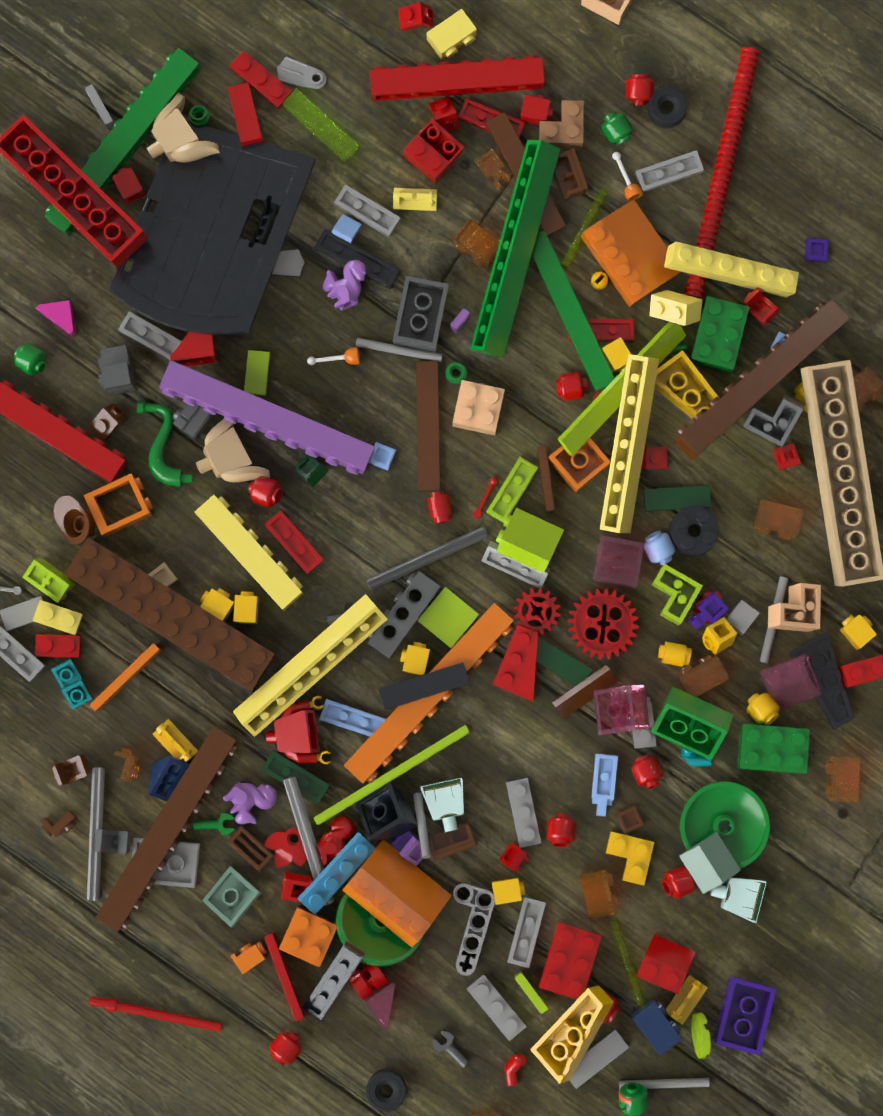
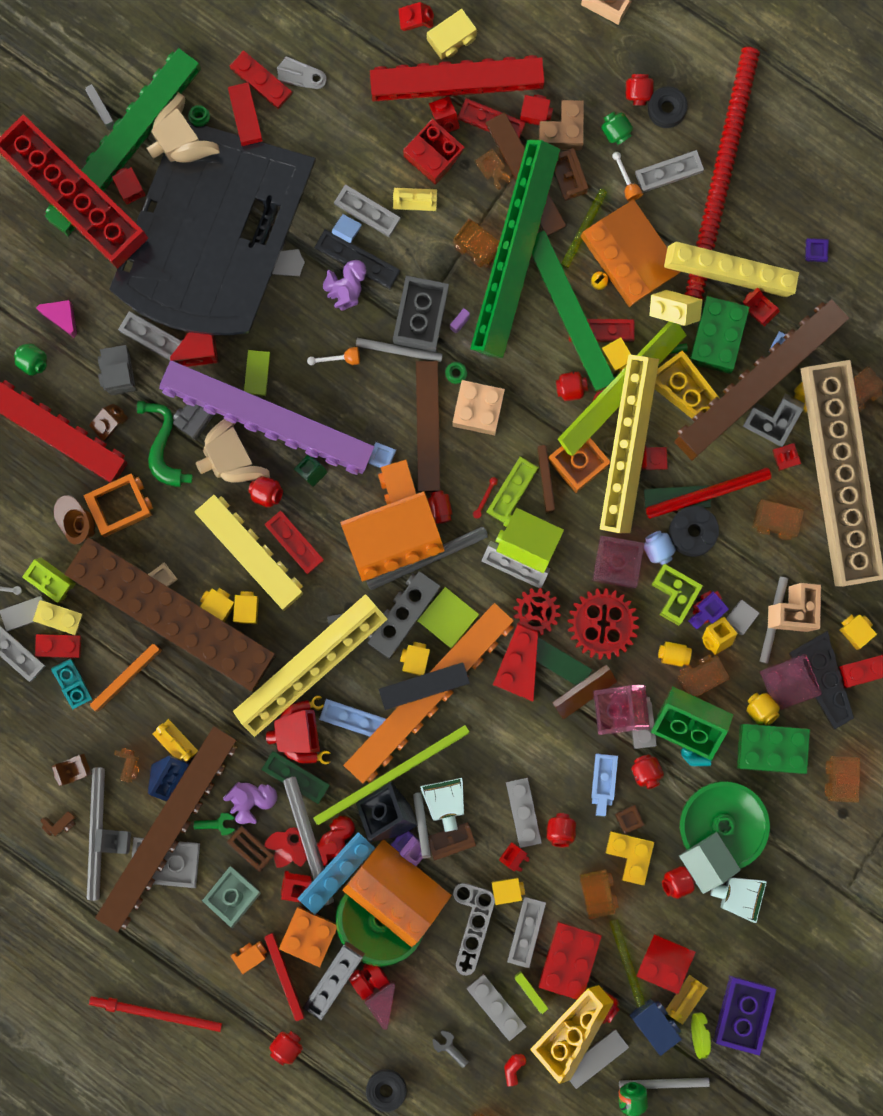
clear neon green tile [282,88,360,162] -> none
none -> orange slope [340,491,445,582]
none -> orange brick [378,460,416,505]
none -> red axle [645,468,772,519]

